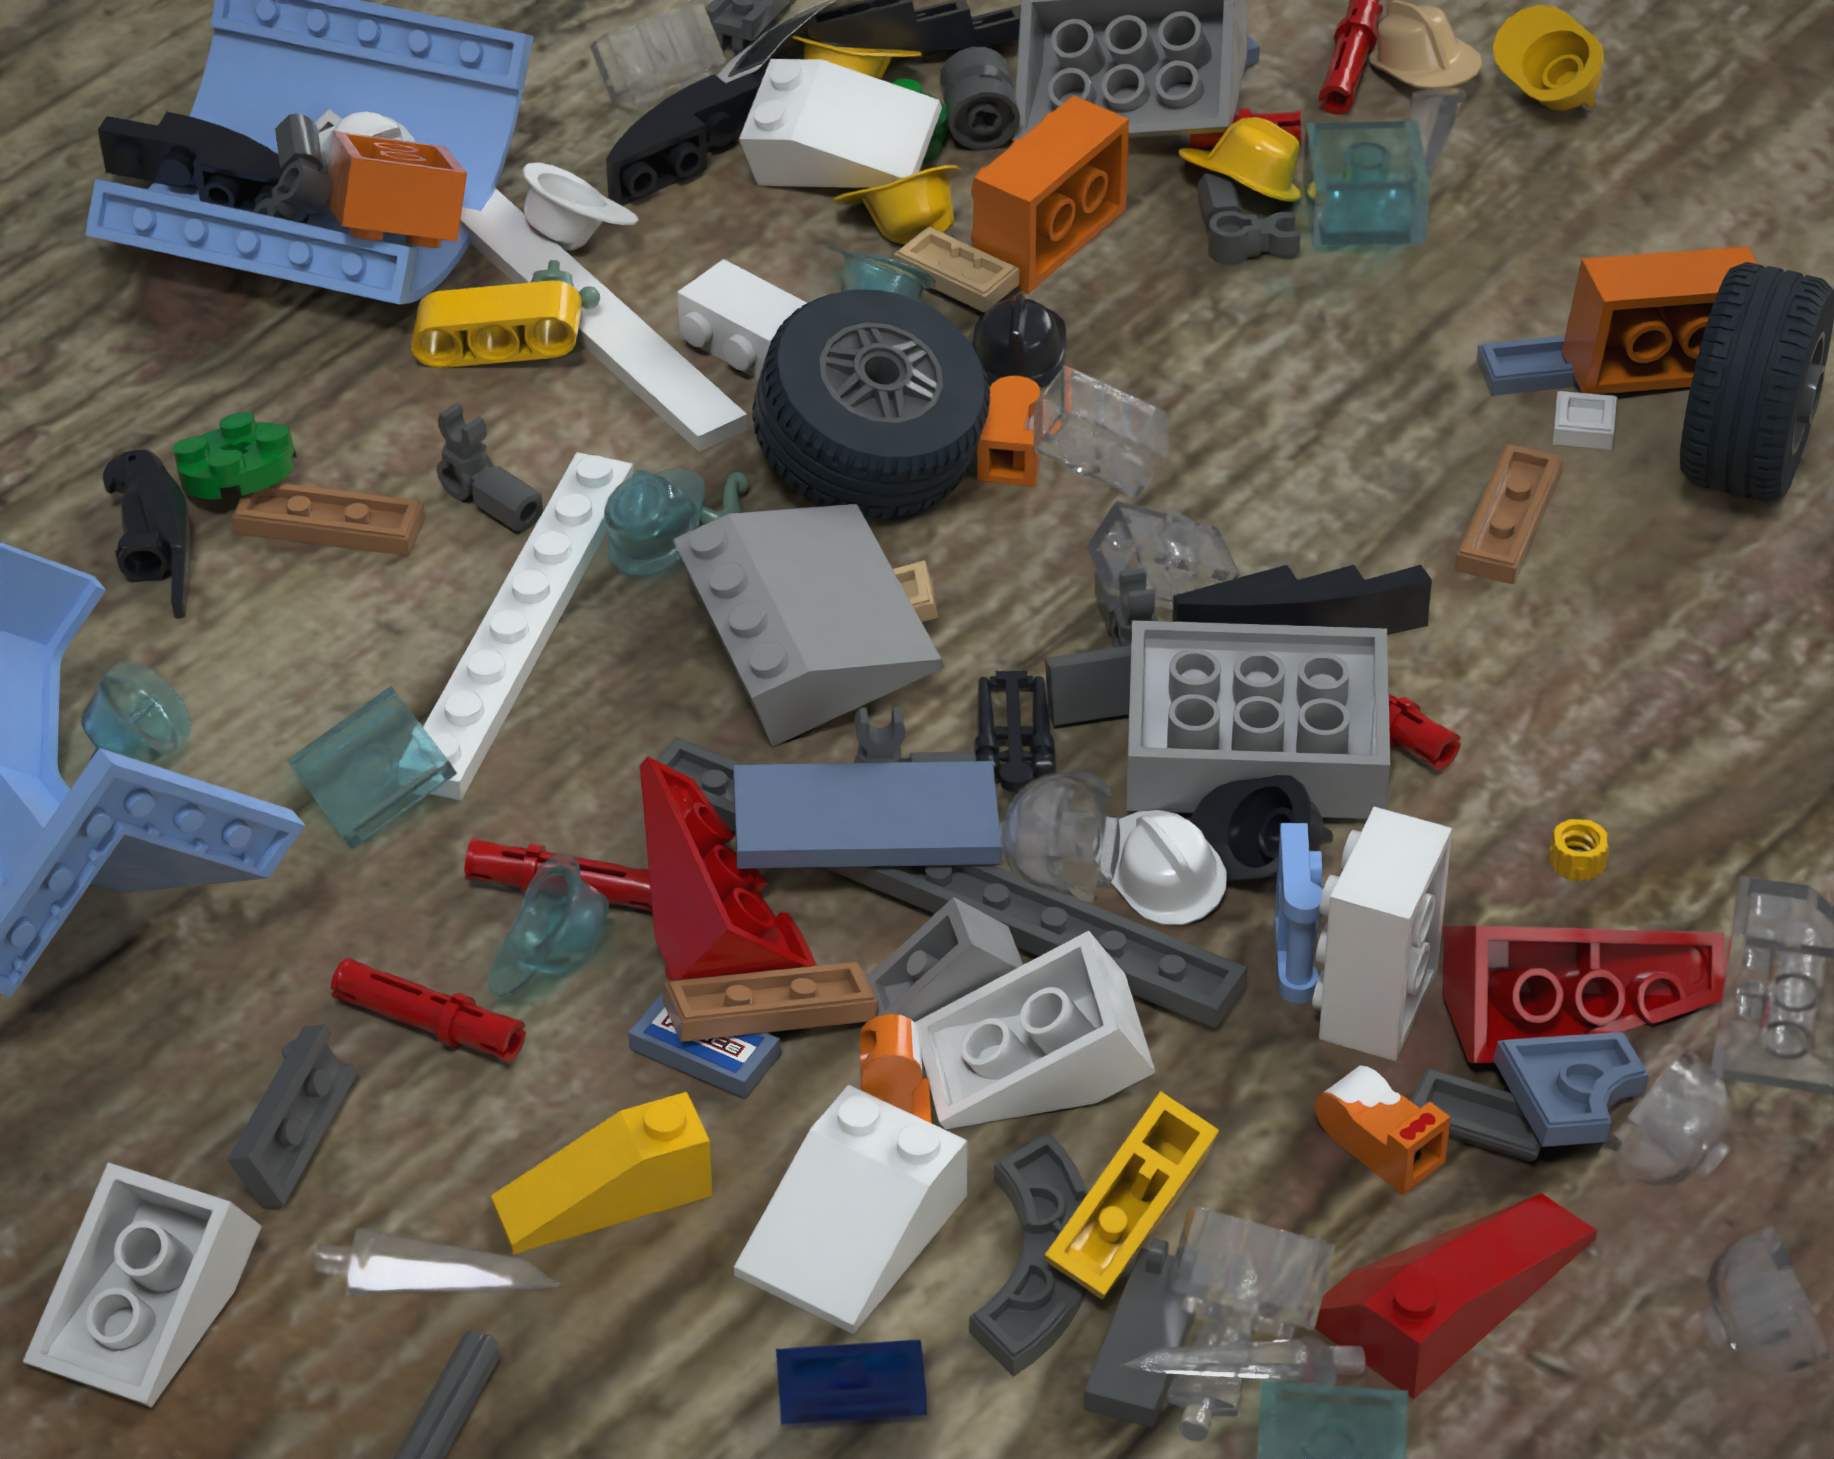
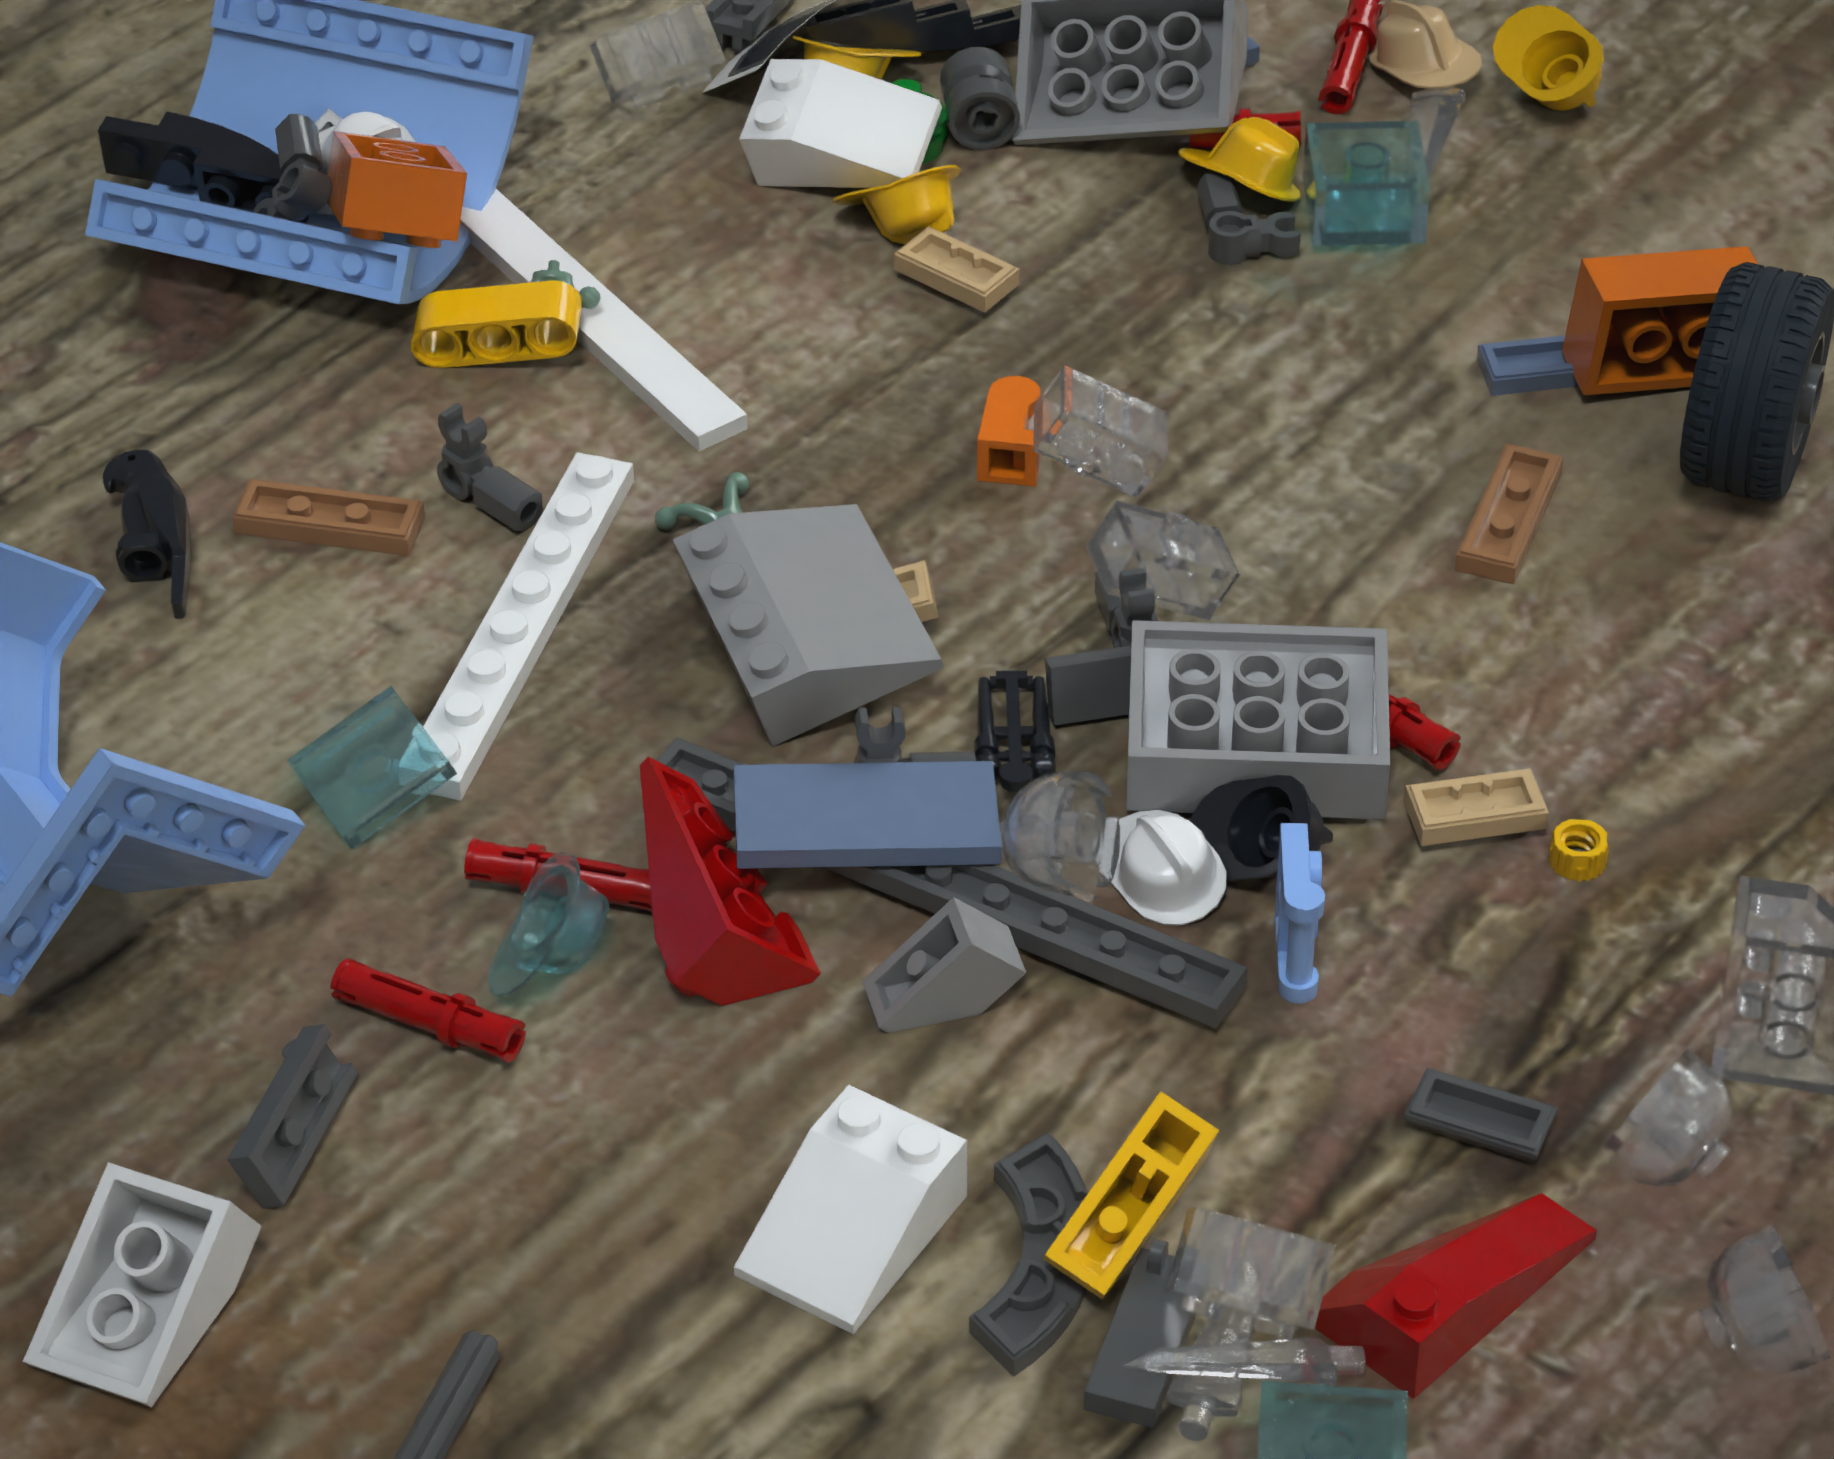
clear light blue piece [81,661,192,764] -> none
green plate [173,412,297,499] -> none
clear bar [315,1228,563,1297] -> none
yellow slope [491,1092,713,1255] -> none
white piece [522,163,639,250] -> none
clear light blue piece [604,468,705,576] -> none
black slope [606,67,767,206] -> none
sand blue tile [628,991,780,1098] -> none
medium nougat tile [663,962,878,1042] -> none
white brick [677,259,807,380] -> none
black wheel [752,289,990,518] -> none
clear blue plate [776,1339,927,1425] -> none
clear light blue piece [827,245,936,301] -> none
orange leg [859,1014,932,1123] -> none
white slope [914,931,1156,1130] -> none
orange brick [971,95,1129,294] -> none
black piece [972,293,1066,388] -> none
black slope [1172,565,1432,635] -> none
white brick [1312,807,1452,1062] -> none
orange leg [1314,1066,1451,1195] -> none
red wedge [1443,926,1725,1063] -> none
sand blue tile [1493,1032,1649,1147] -> none
white tile [1552,391,1617,450] -> none
none -> tan plate [1404,768,1549,846]

